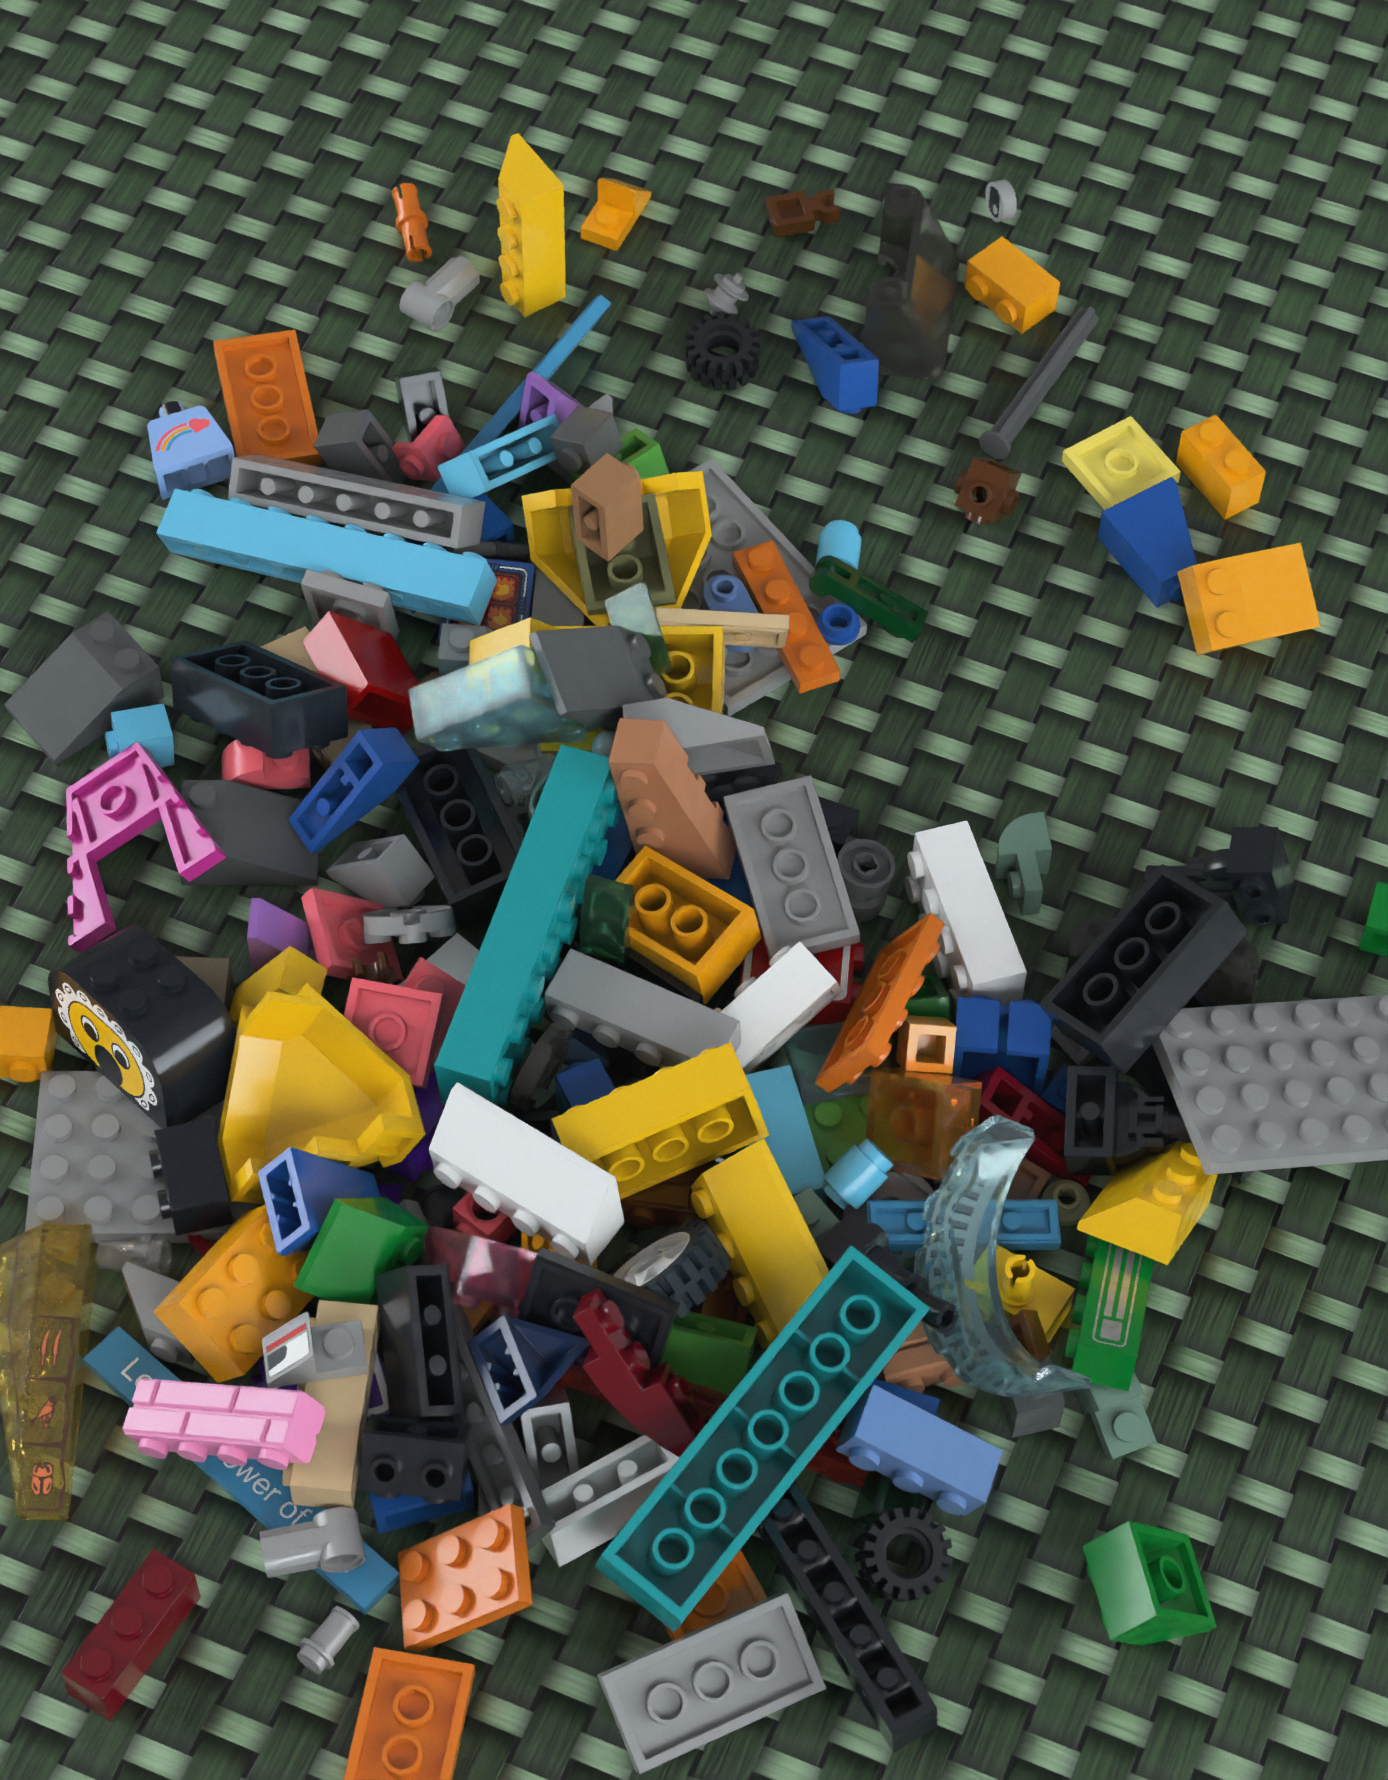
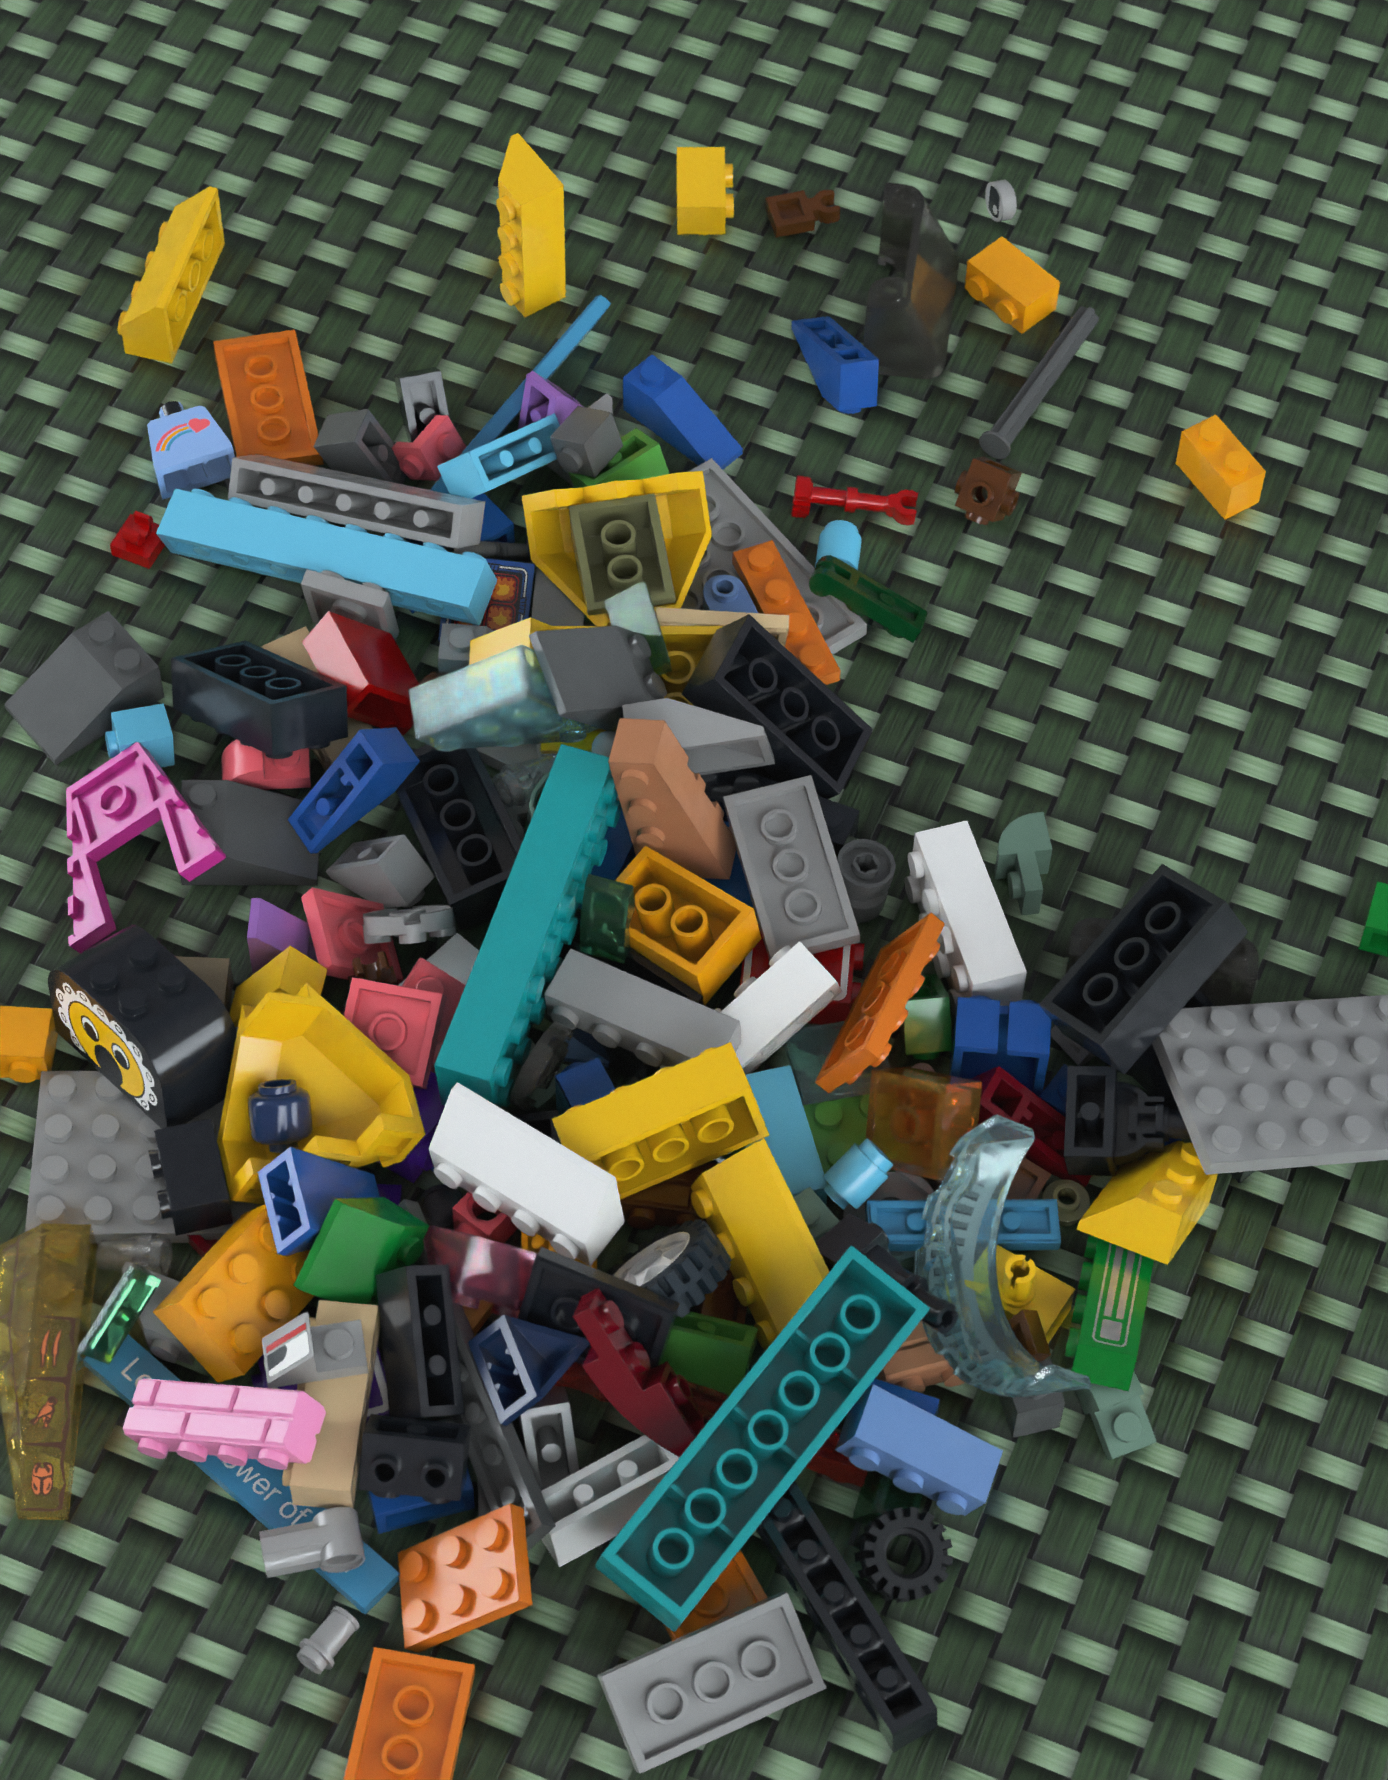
dark red brick [61,1549,201,1721] -> none
orange pin [392,183,432,263] -> none
light grey piece [399,255,480,332] -> none
medium nougat brick [571,453,644,562] -> none
light orange slope [581,178,651,251] -> none
black tyre [685,312,760,391] -> none
light grey wheel [704,273,749,316] -> none
blue plate [817,603,860,646] -> none
light orange brick [896,1015,957,1074] -> none
light yellow plate [1062,416,1181,510] -> none
green slope [1082,1521,1217,1646] -> none
blue slope [1098,477,1197,608] -> none
black brick [1145,827,1294,926] -> none
light orange slope [1177,543,1321,656] -> none
none -> clear green slope [76,1263,161,1364]
none -> red tile [110,510,165,569]
none -> yellow slope [117,186,225,364]
none -> dark blue head [248,1079,313,1153]
none -> blue slope [623,354,743,470]
none -> yellow piece [676,147,734,235]
none -> black brick [682,614,873,799]
none -> red piece [791,475,918,525]

